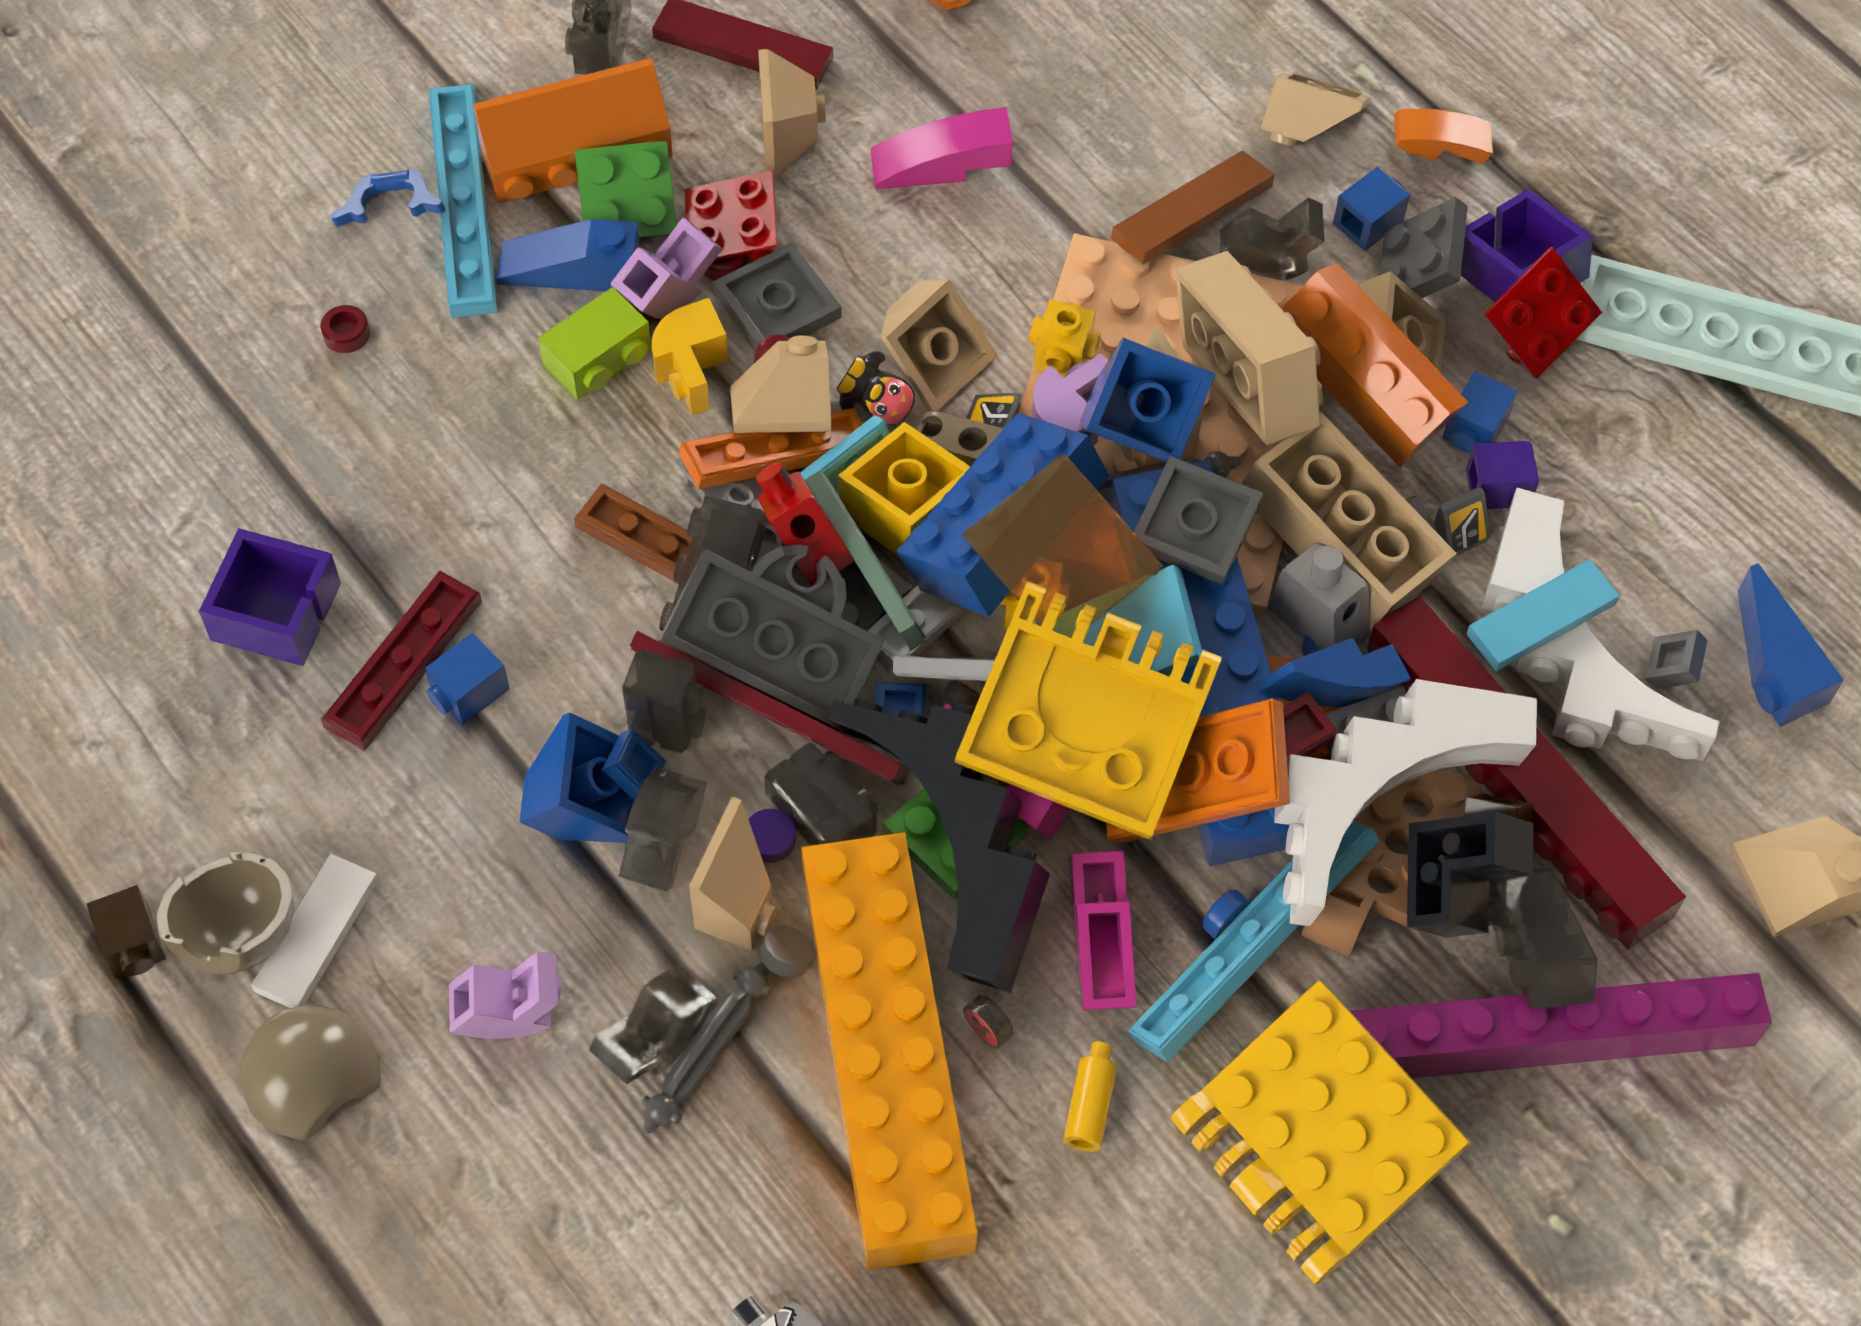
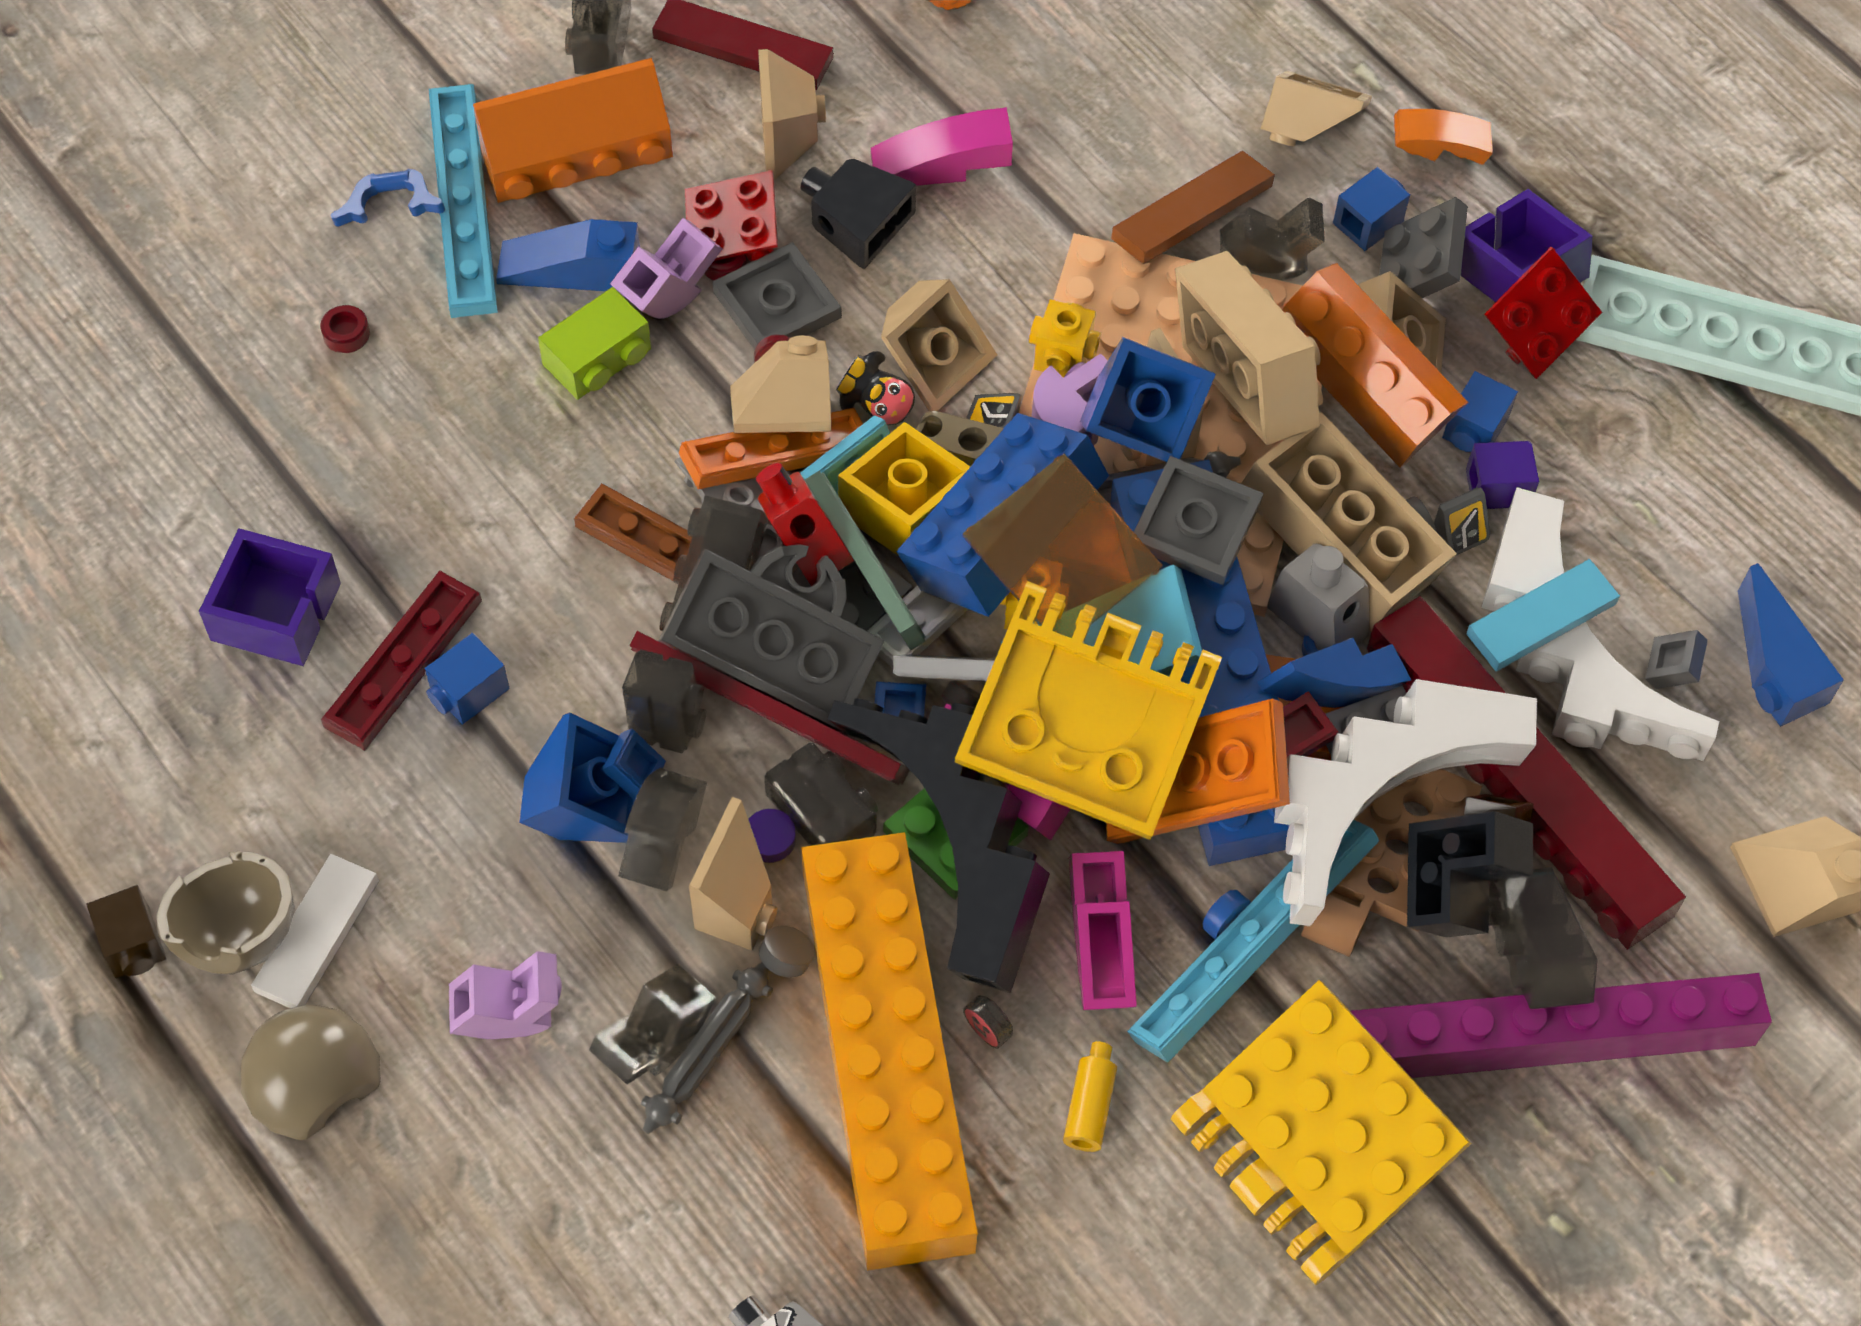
bright green plate [575,141,677,239] -> none
yellow brick [652,298,728,415] -> none
none -> black torso [800,159,916,269]

